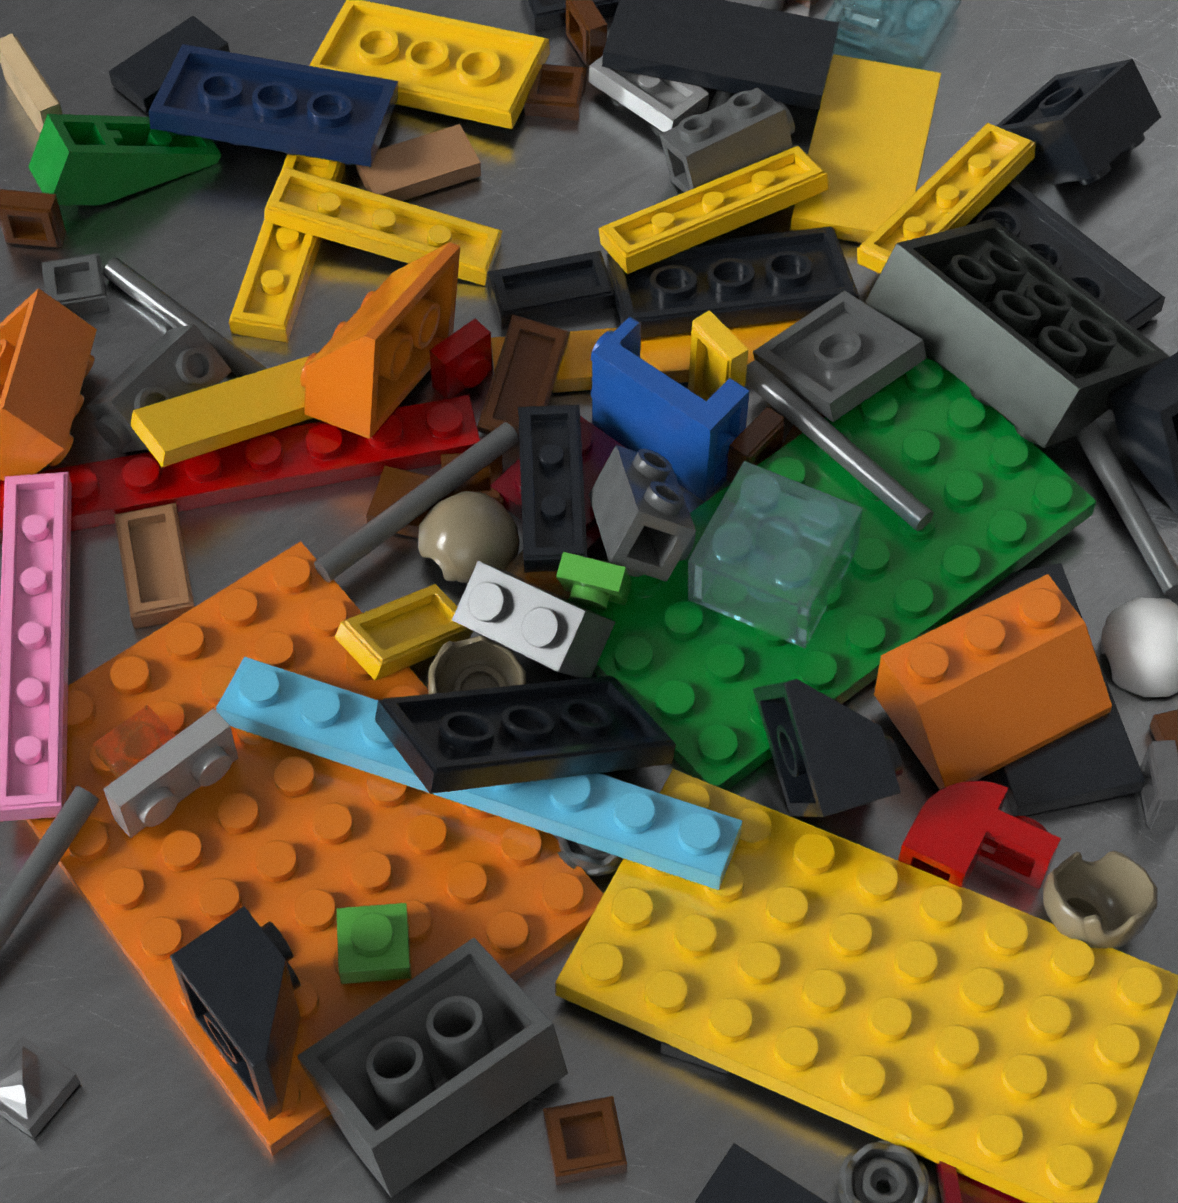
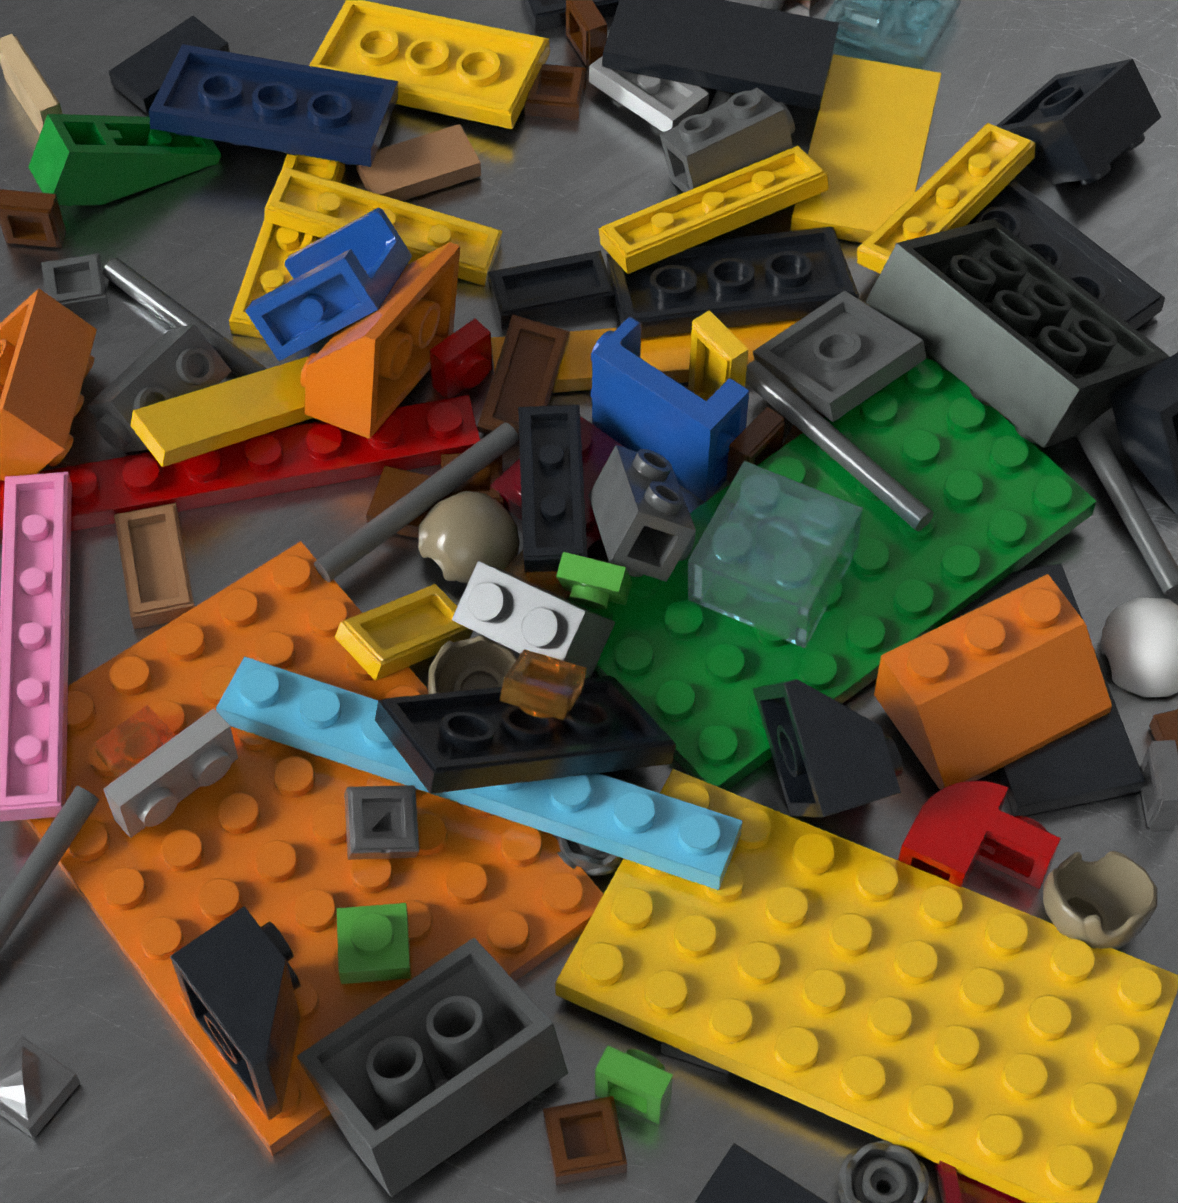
none -> blue panel [245,208,412,361]
none -> flat silver tile [344,785,419,860]
none -> clear orange plate [500,649,587,720]
none -> bright green plate [595,1045,673,1125]

